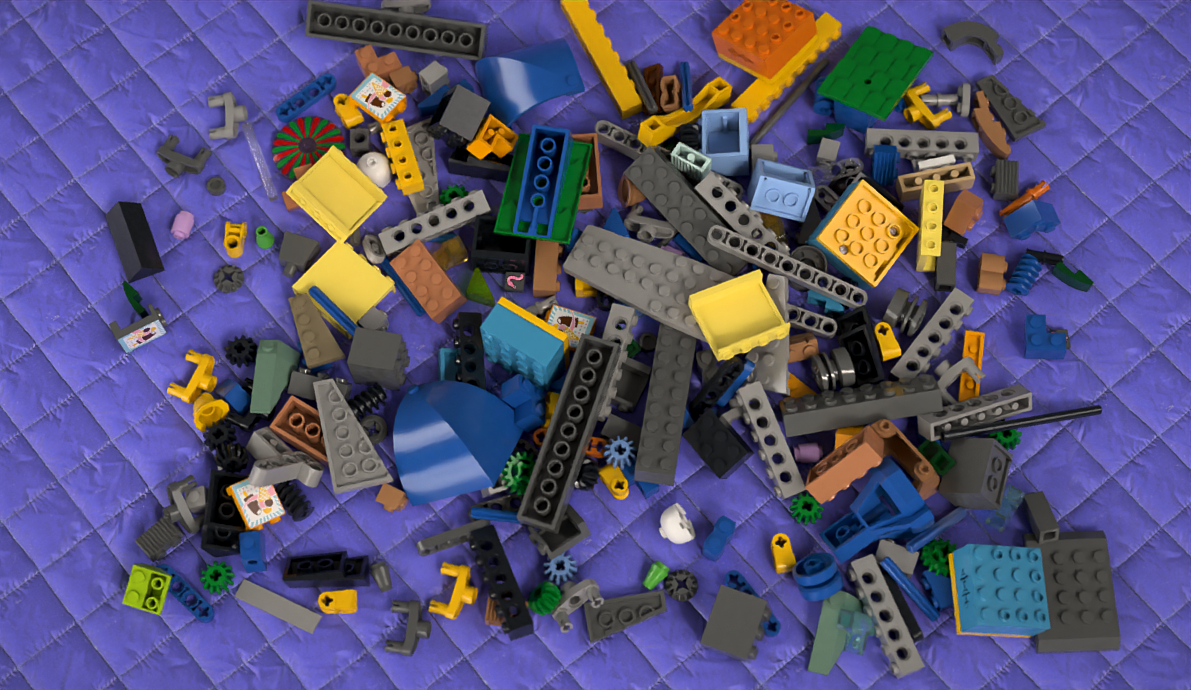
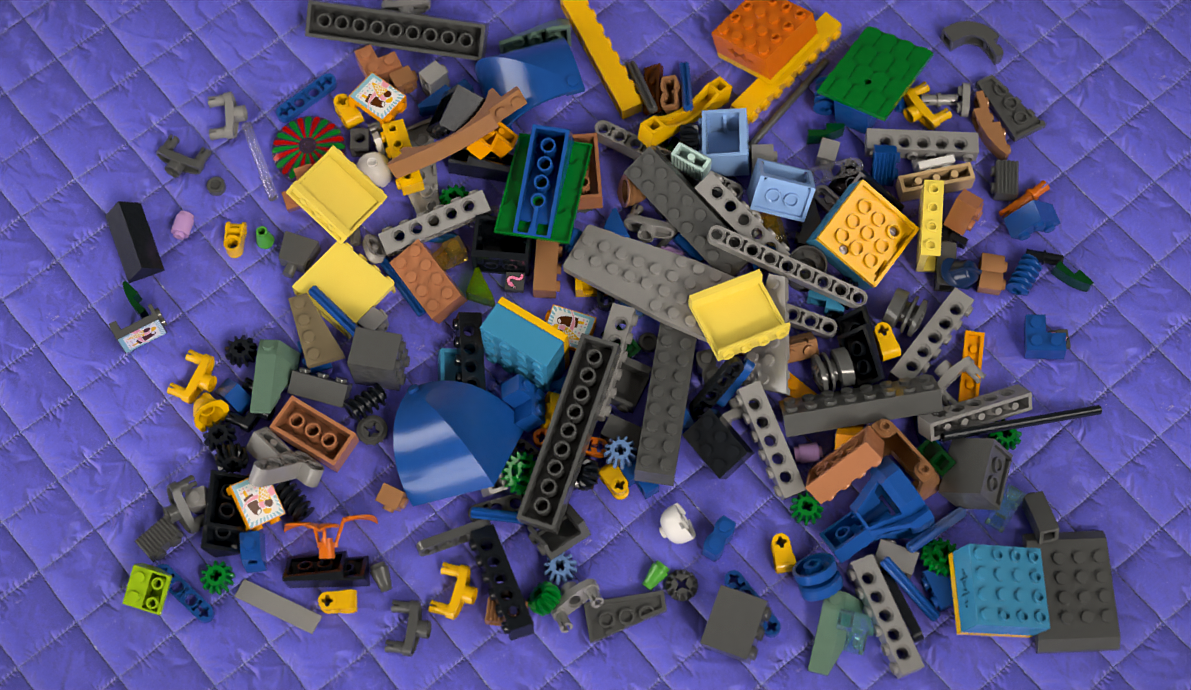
dark grey gear [213,264,244,293] -> none
light grey wing [313,378,394,495] -> none
light grey pin [524,295,559,316] -> none
none -> orange plant [284,514,378,559]
none -> white tile [371,131,386,154]
none -> medium nougat slope [386,86,527,179]
none -> sand green wedge [499,18,571,54]
none -> dark blue piece [940,258,982,290]

